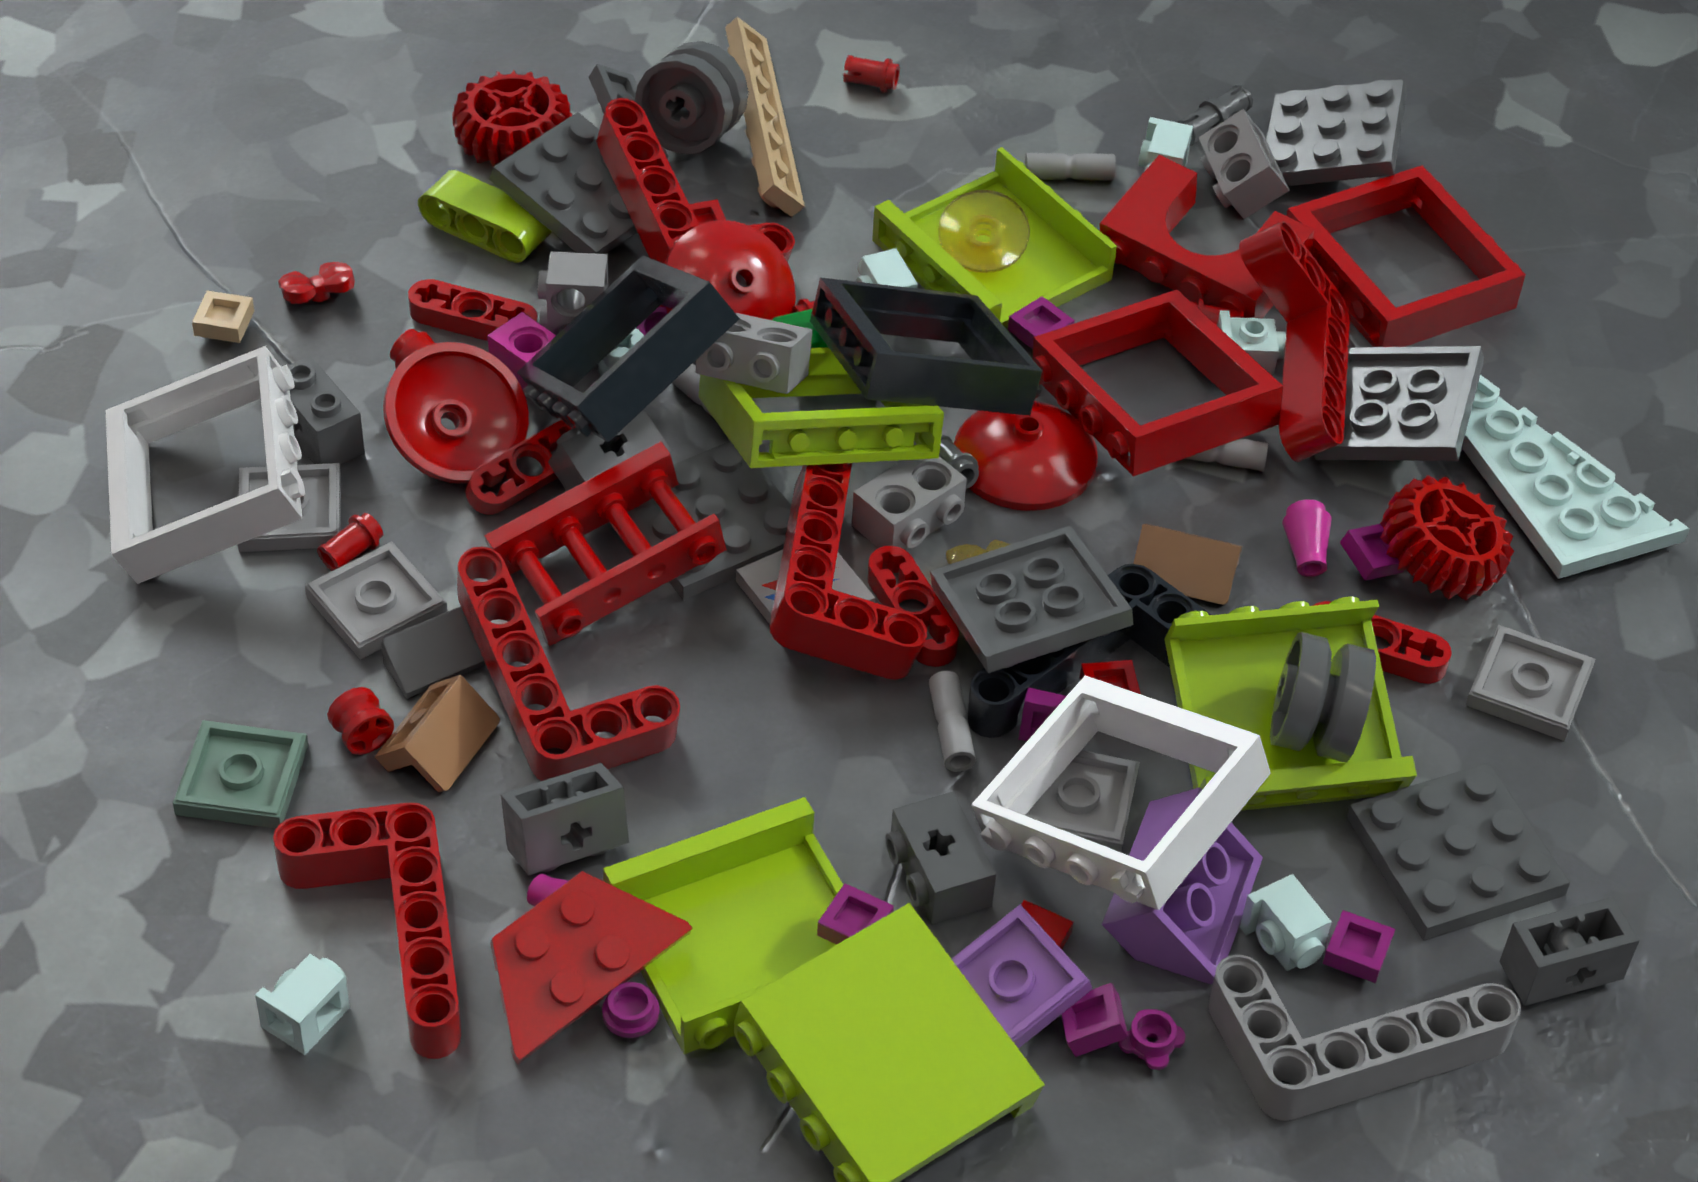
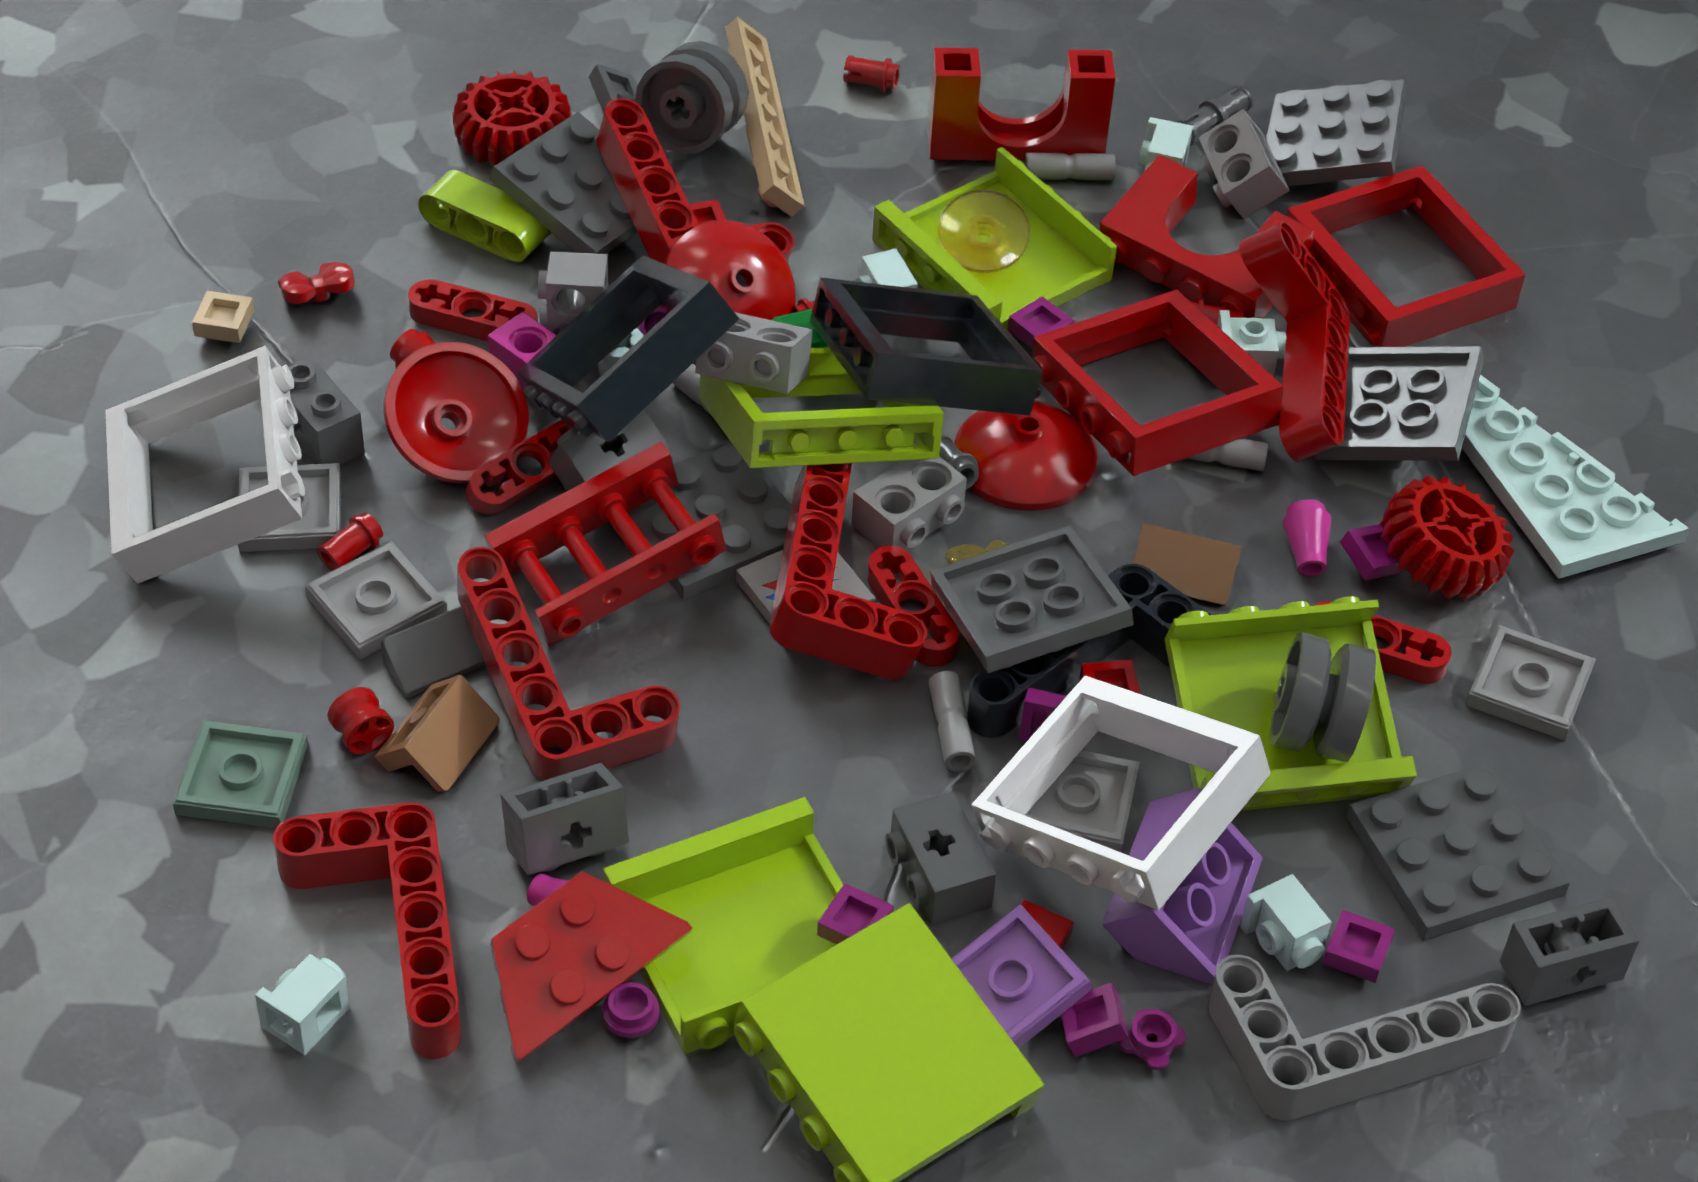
none -> red arch [927,47,1116,161]

